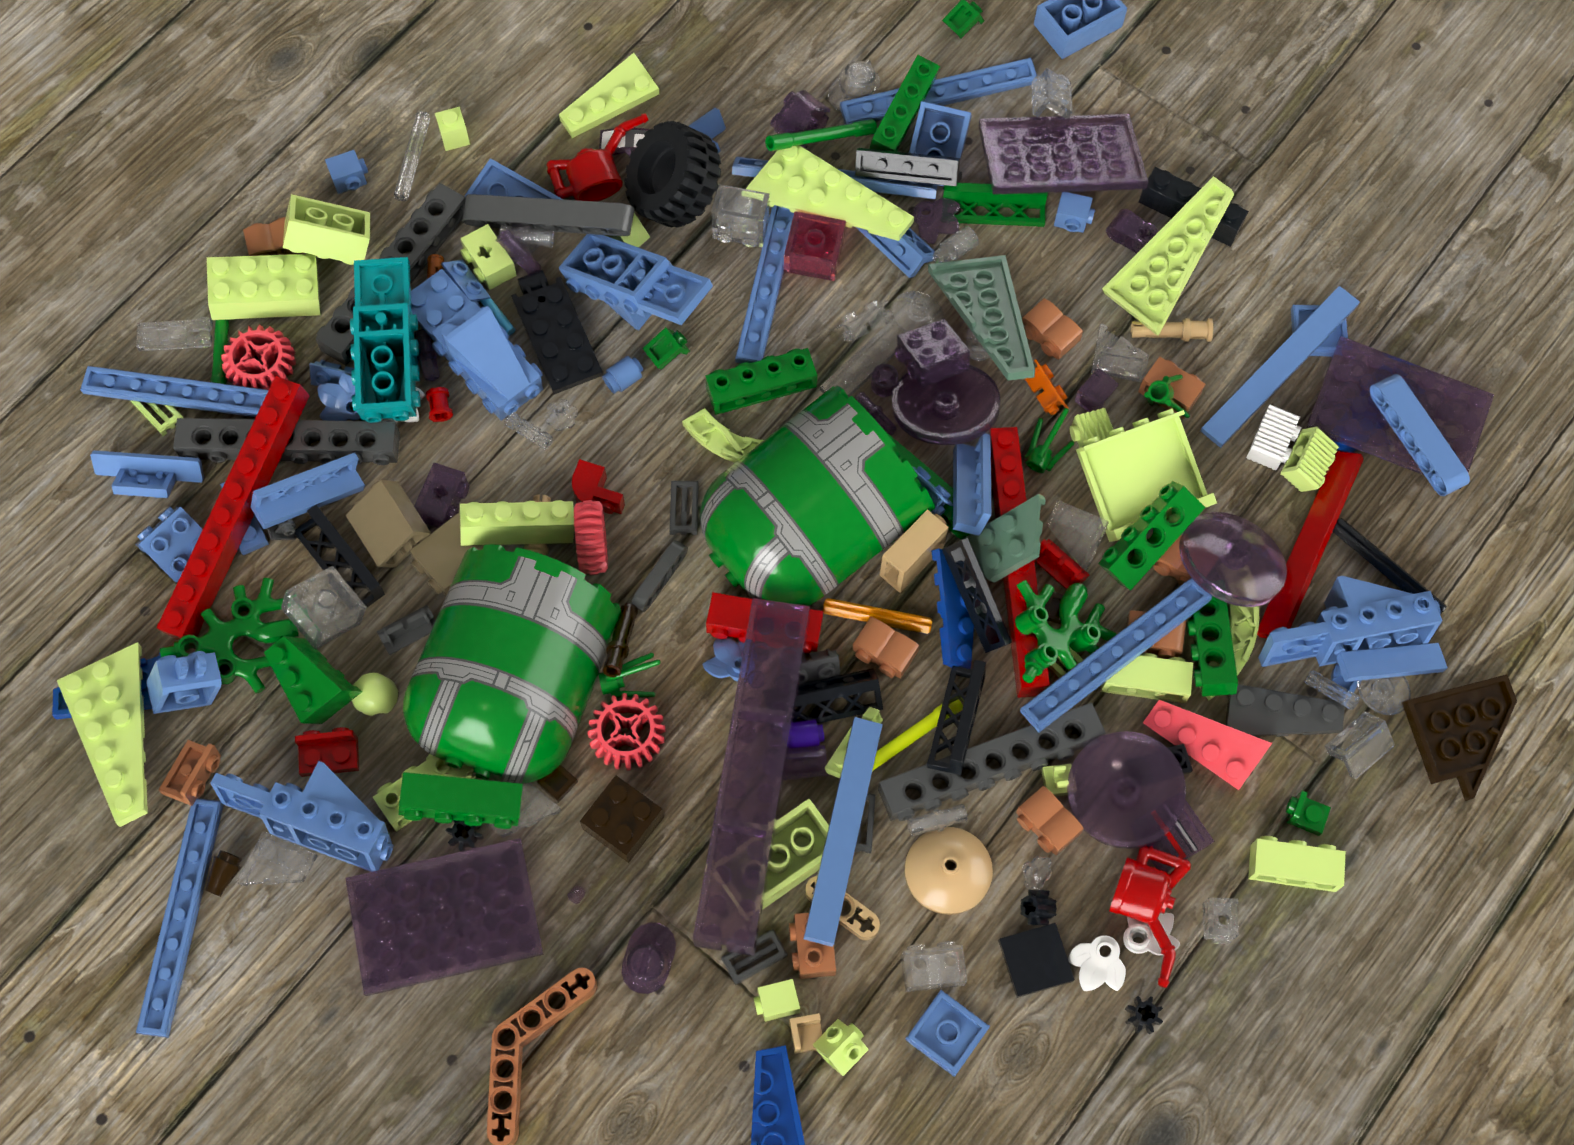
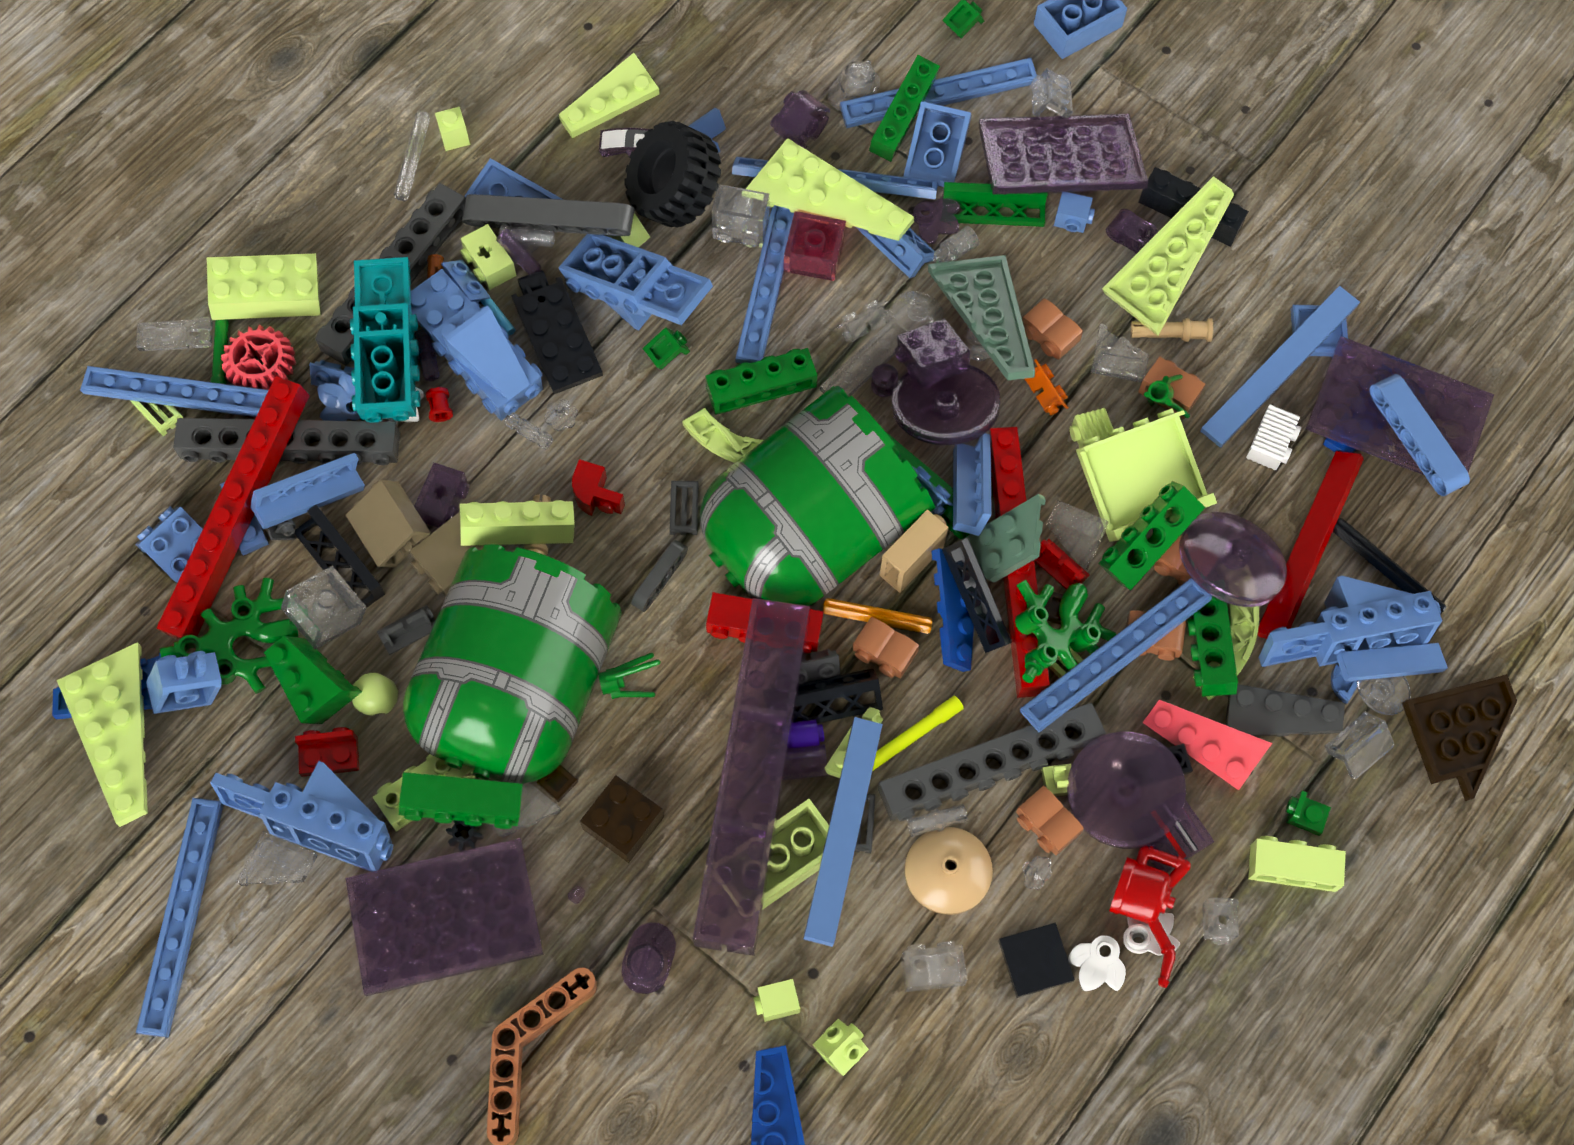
medium blue bracket [90,450,204,498] -> none
nougat bracket [159,740,221,806] -> none
dark brown cone [205,850,242,897] -> none
nougat brick [243,217,305,256] -> none
yellowish green brick [283,194,370,265] -> none
medium blue brick [325,150,368,194] -> none
red piece [547,113,649,202] -> none
coral gear [574,500,608,575] -> none
coral gear [587,693,666,771] -> none
medium blue brick [602,356,643,394] -> none
dark brown pin [603,603,638,678] -> none
medium blue plate [703,638,757,682] -> none
dark grey tile [721,929,788,985] -> none
green piece [765,119,877,151] -> none
nougat brick [789,913,836,979] -> none
tan panel [789,1013,822,1054] -> none
tan beam [805,876,880,940] -> none
axle [854,392,897,436] -> none
fence [855,148,962,186] -> none
medium blue tile [905,990,990,1077] -> none
black fence [927,660,986,775] -> none
black gear [1020,889,1057,926] -> none
green plant [1024,408,1074,473] -> none
clear purple panel [1075,368,1119,412] -> none
yellowish green brick [1101,653,1193,703] -> none
black gear [1125,996,1163,1034] -> none
yellowish green brick [1281,426,1339,492] -> none
clear axle [1305,671,1360,709] -> none

